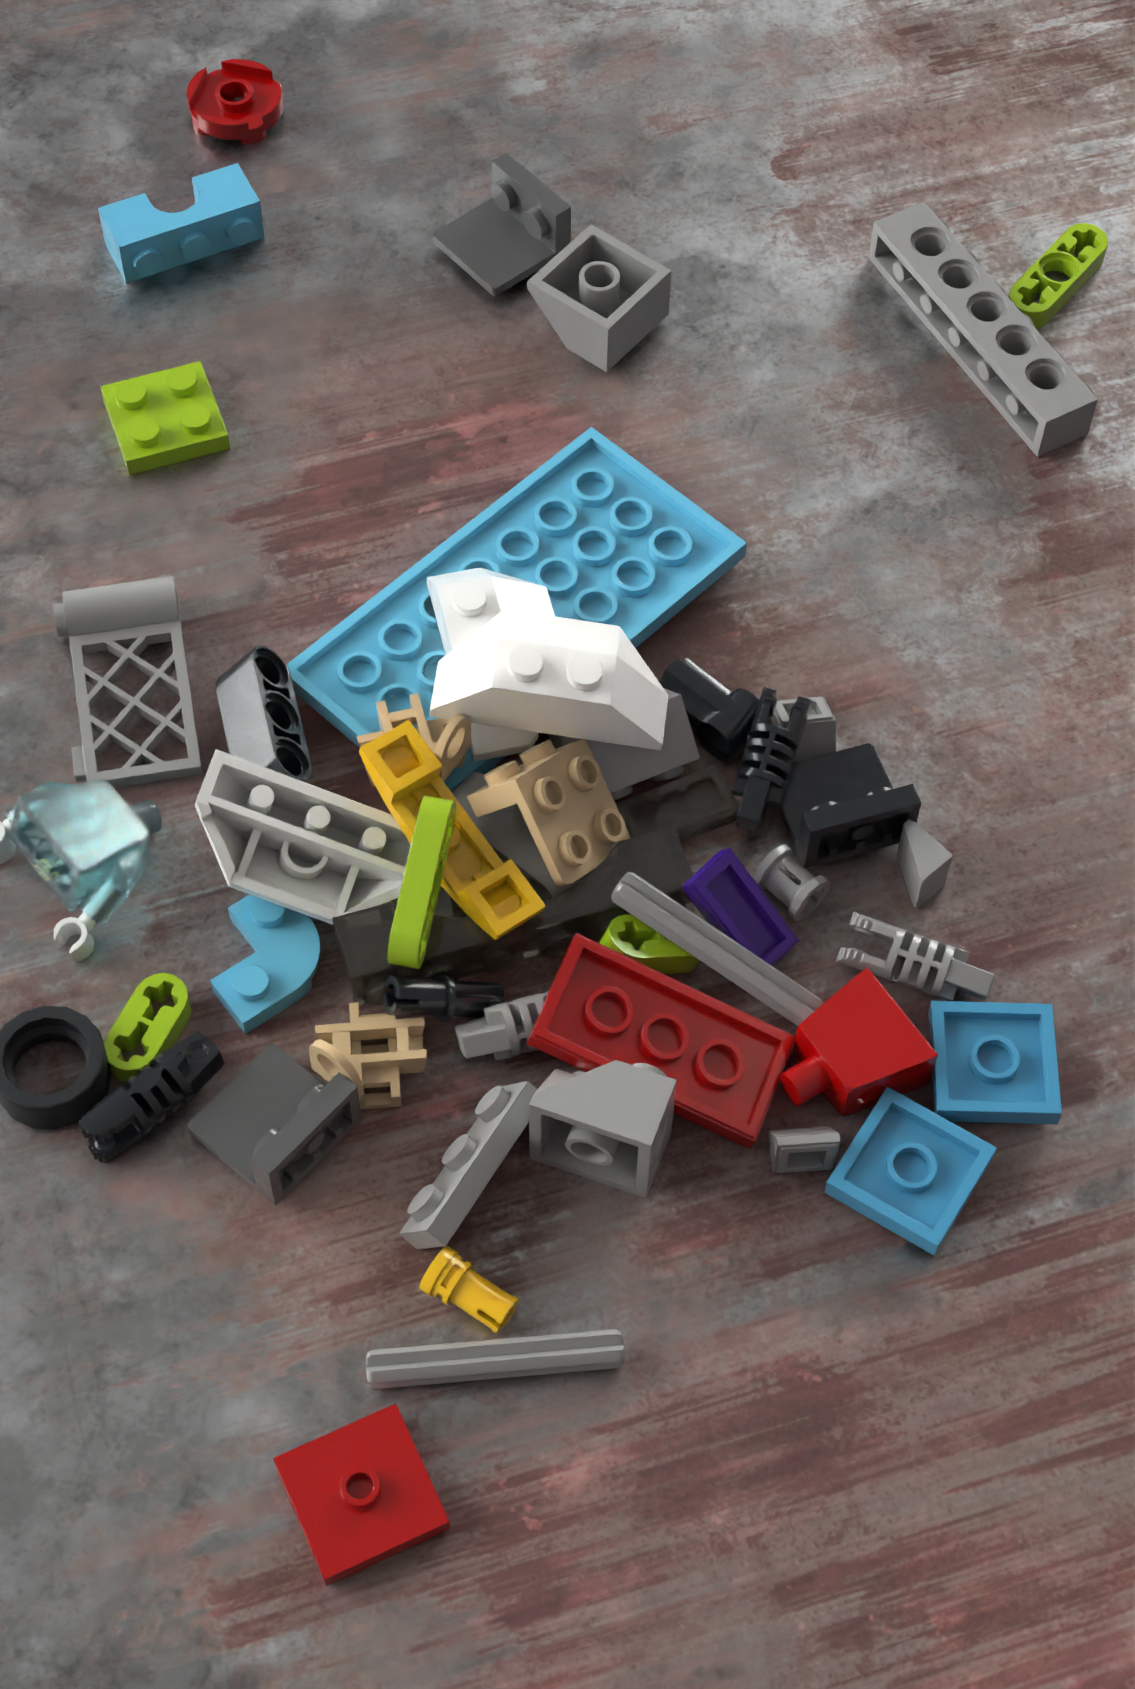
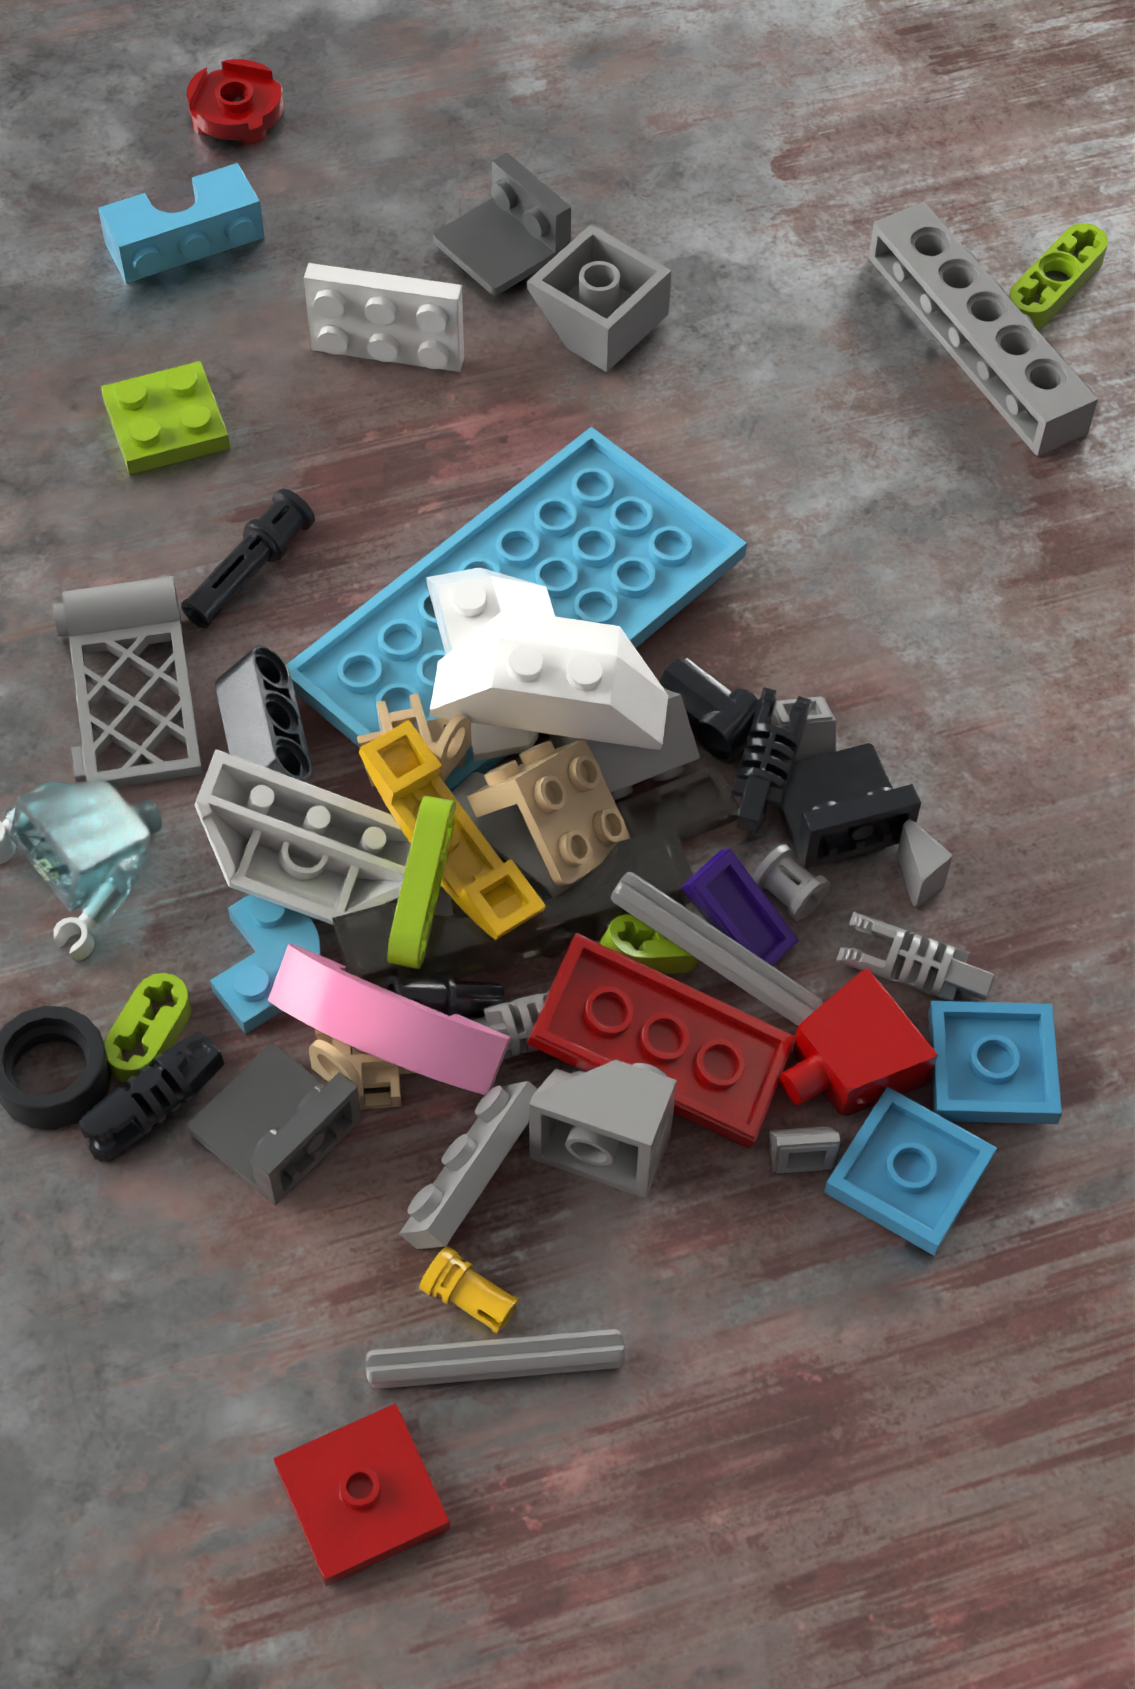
none -> black pin [181,488,315,628]
none -> bright pink slope [268,944,511,1095]
none -> white plate [304,263,464,372]

